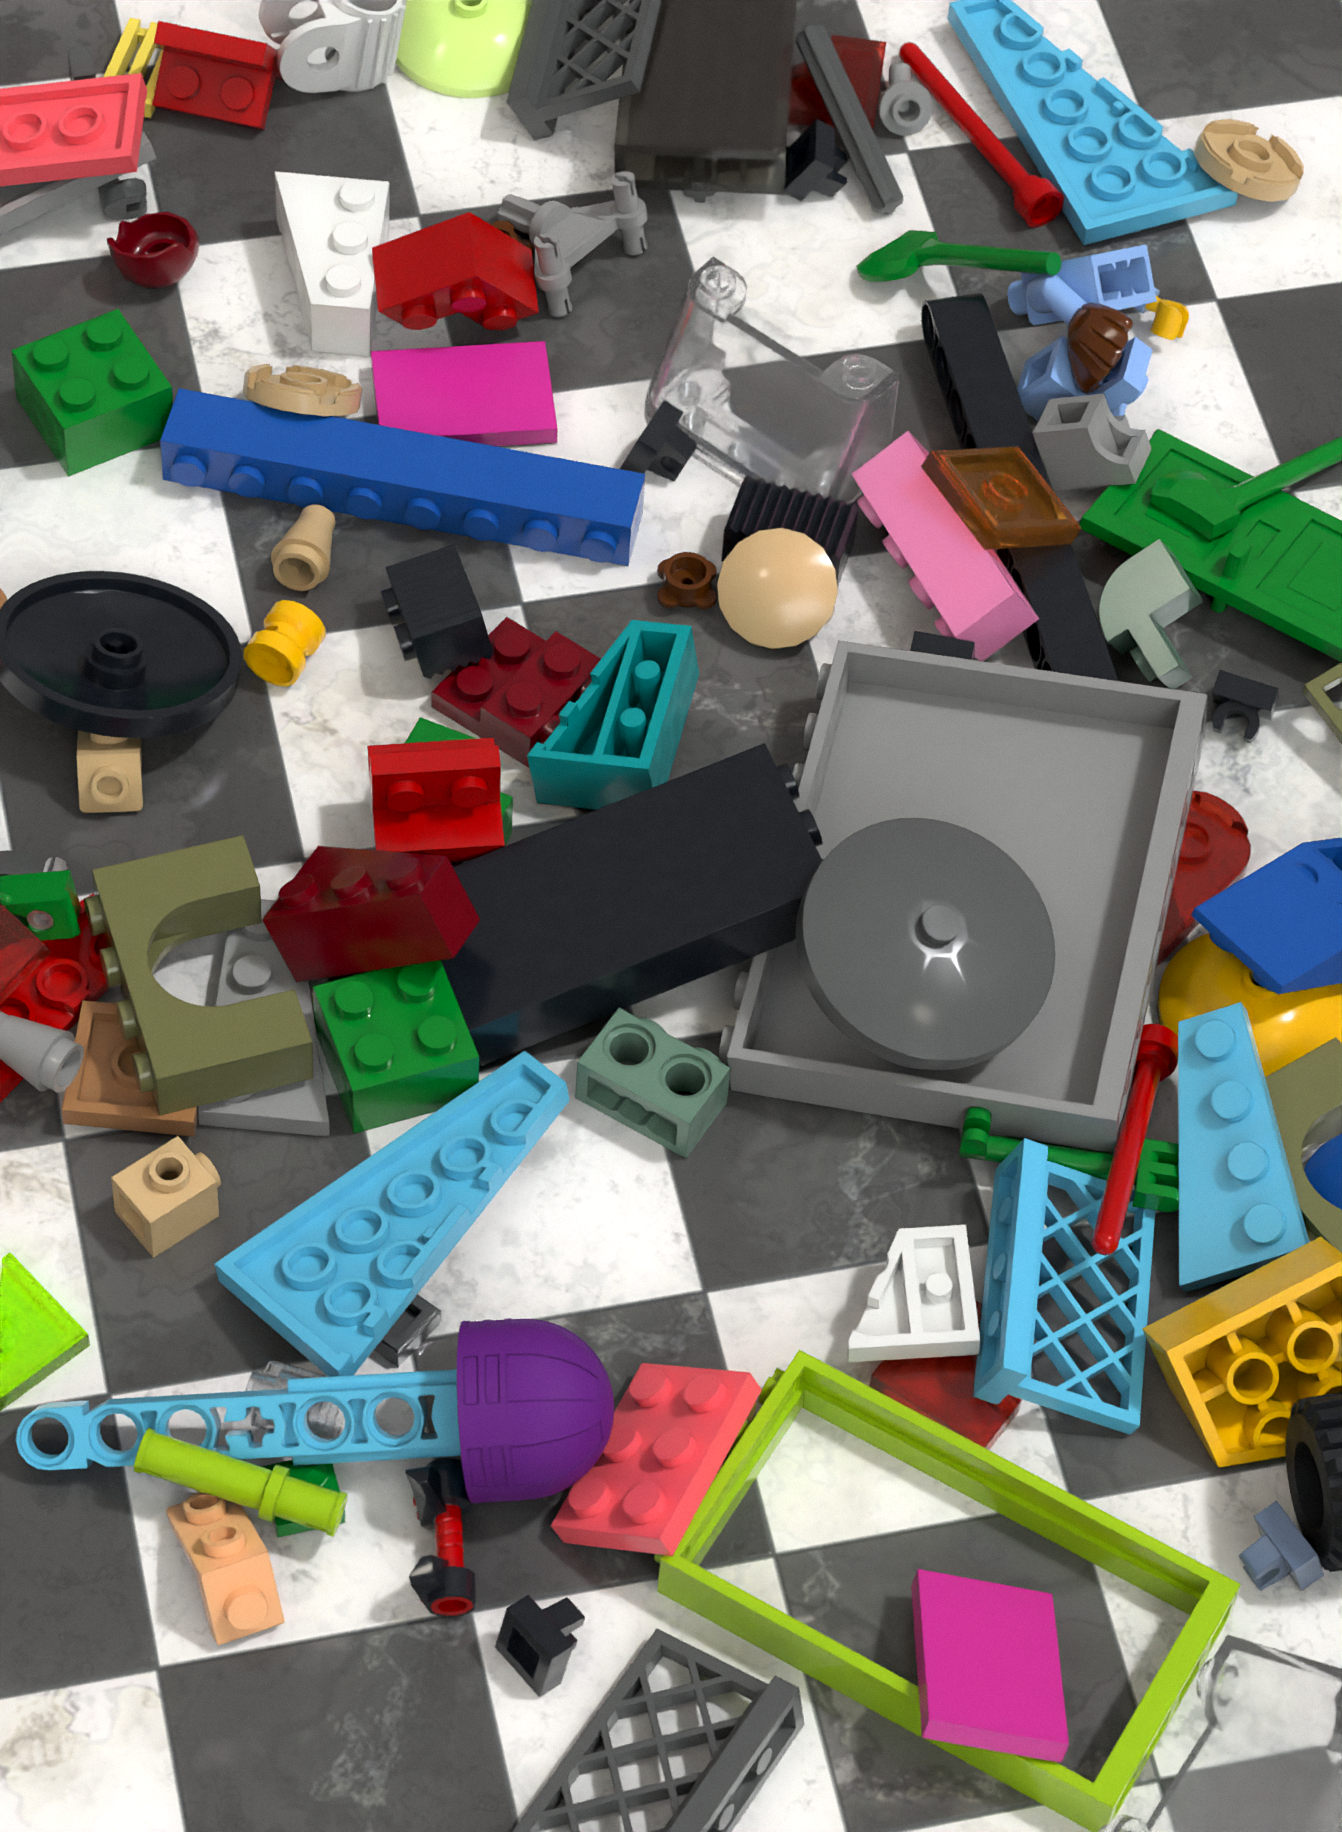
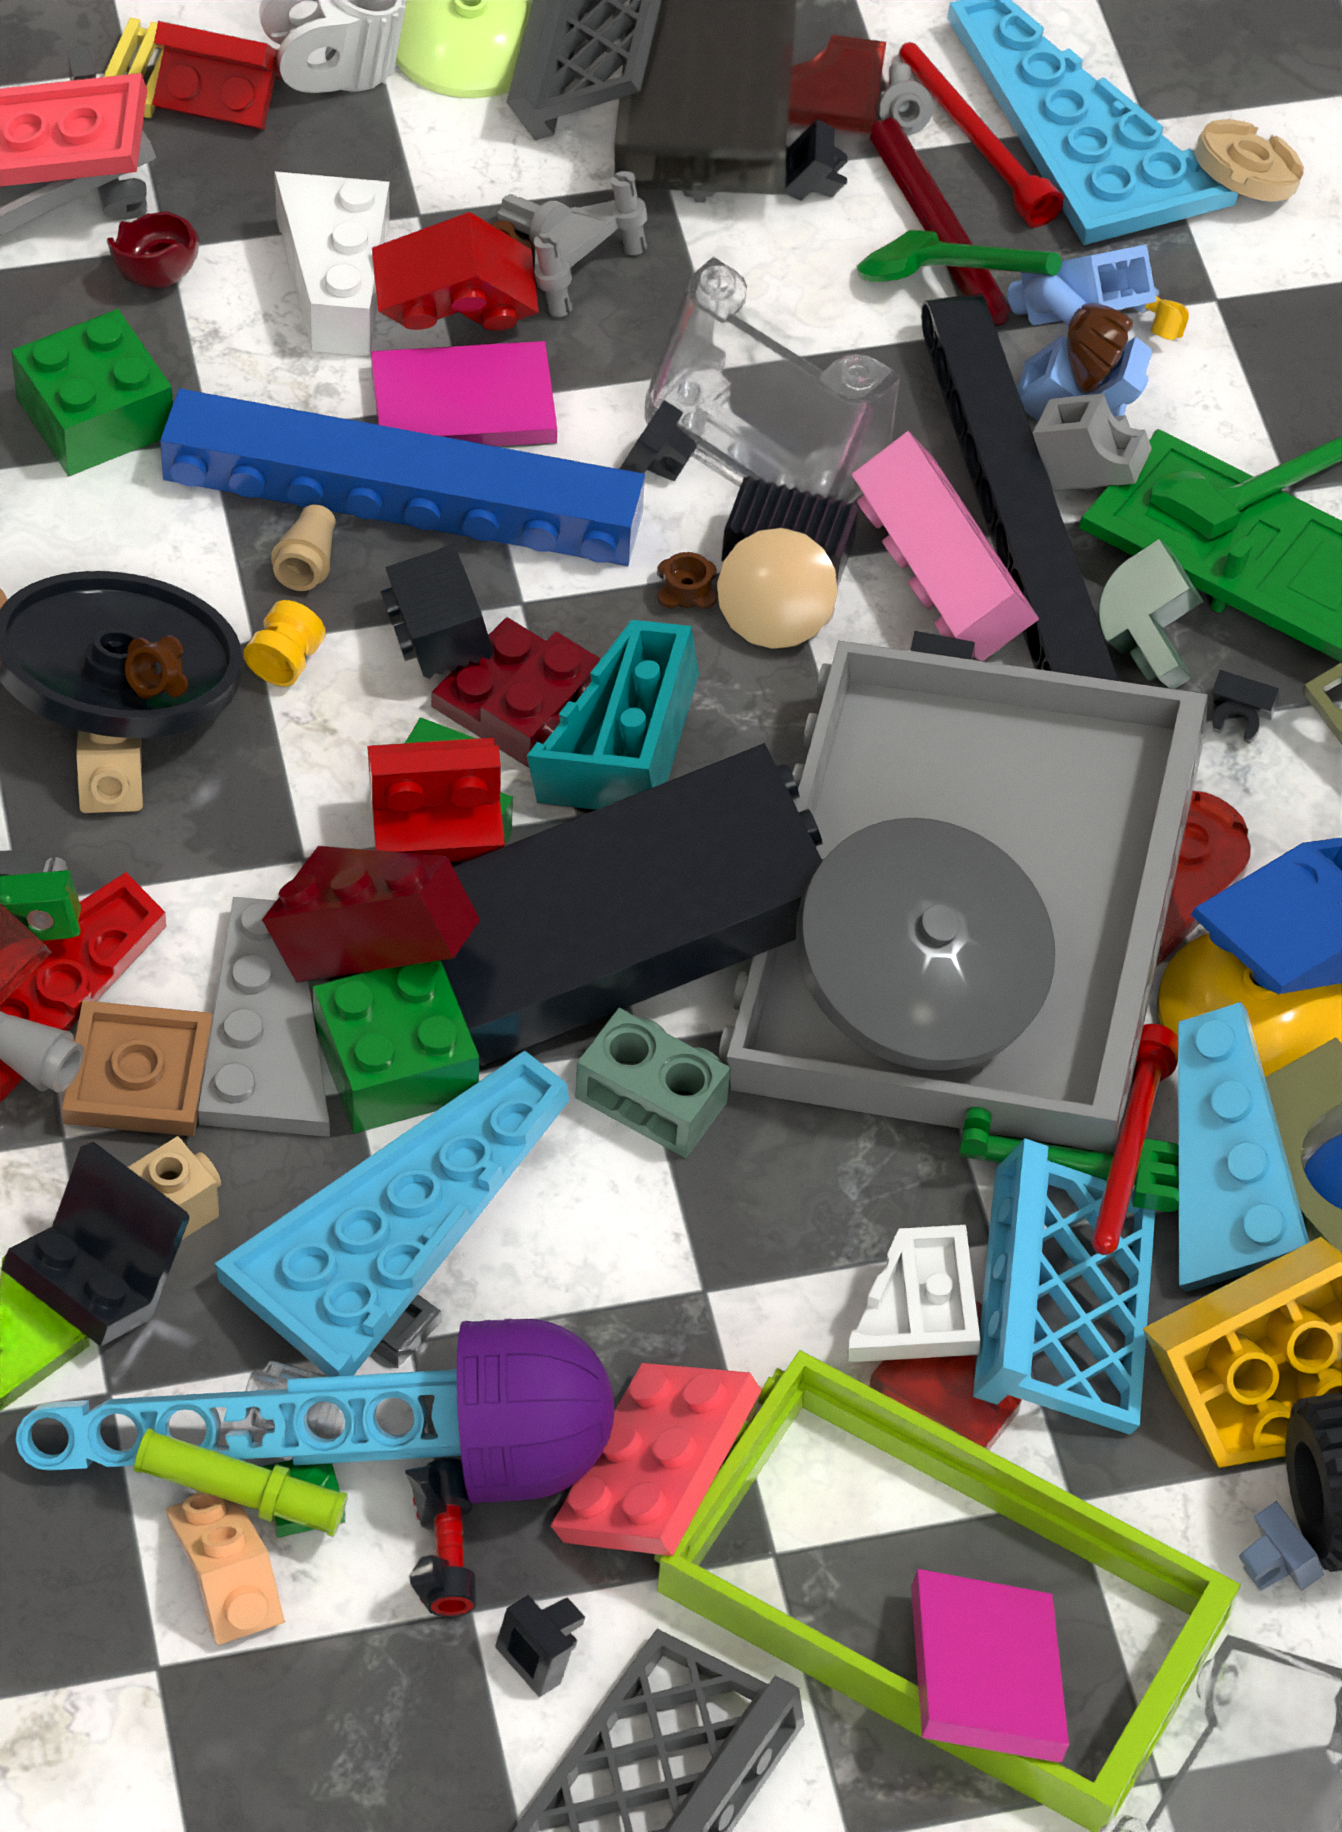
olive arch [84,835,313,1116] -> none
tan tile [242,364,363,416] -> none
dark grey axle [796,24,904,214] -> none
clear orange tile [921,447,1082,550] -> none
none -> black bracket [1,1141,189,1347]
none -> reddish brown plate [125,635,188,699]
none -> dark red axle [870,117,1011,325]

